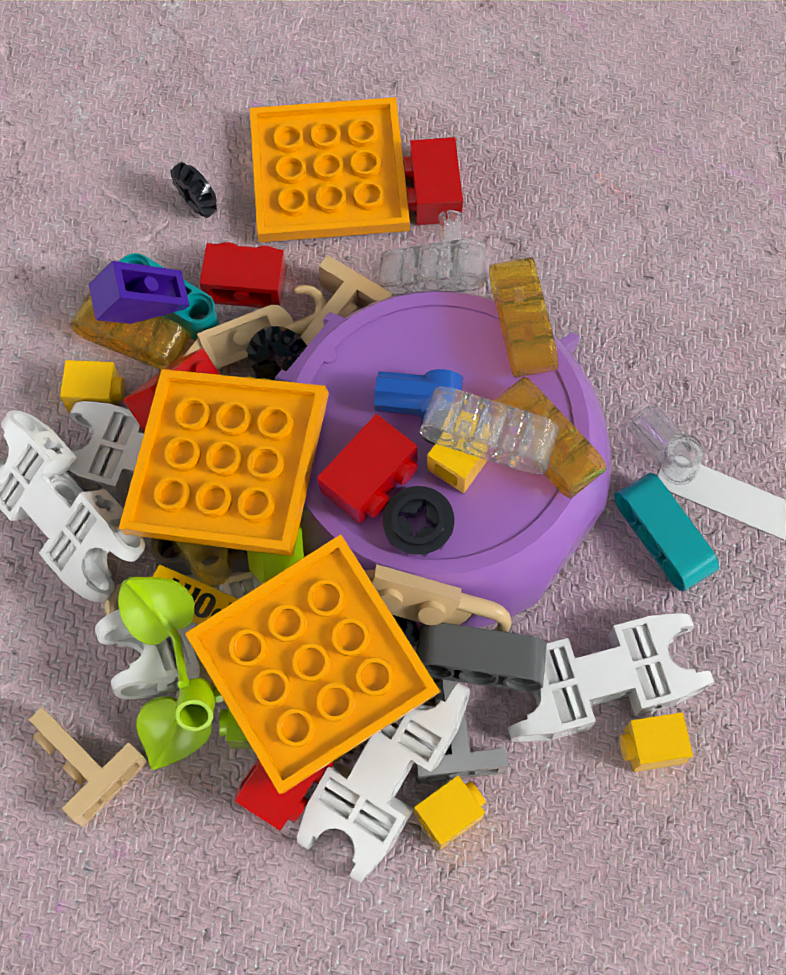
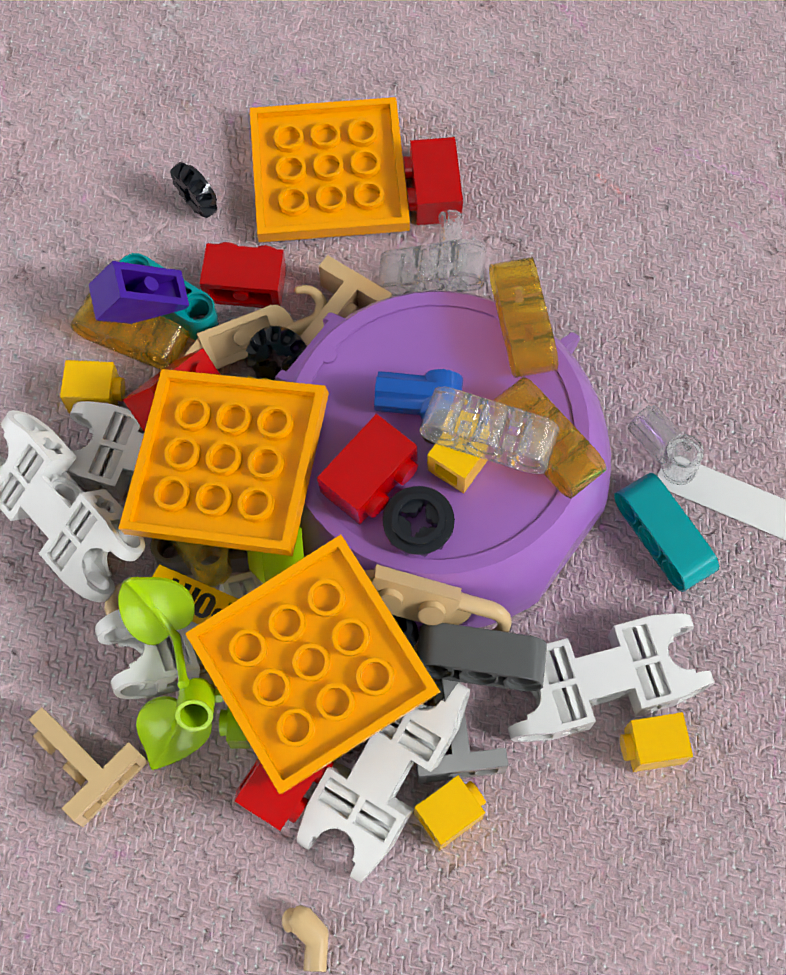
none -> tan arm [282,905,329,972]

